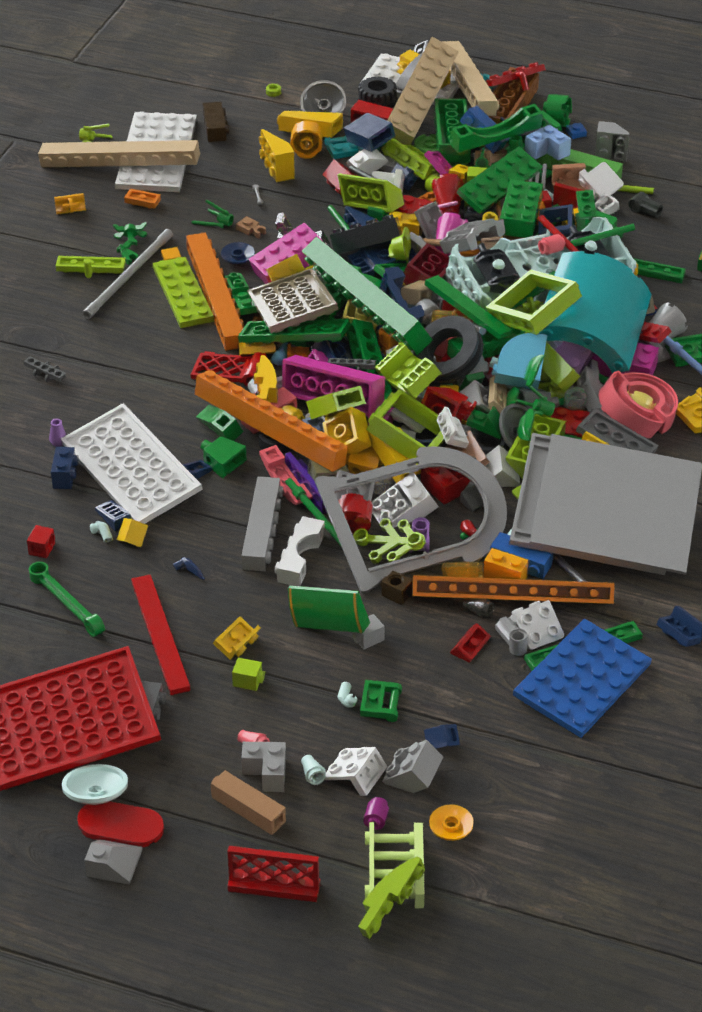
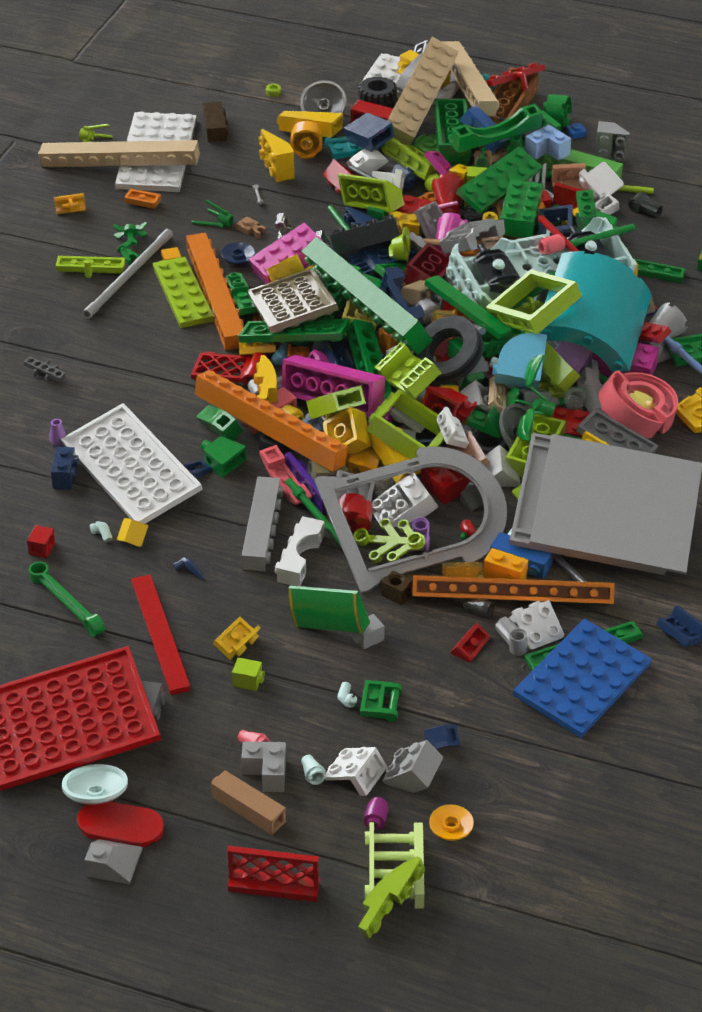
dark blue slope [95,500,131,531] -> none
dark grey piece [328,358,376,371] -> none

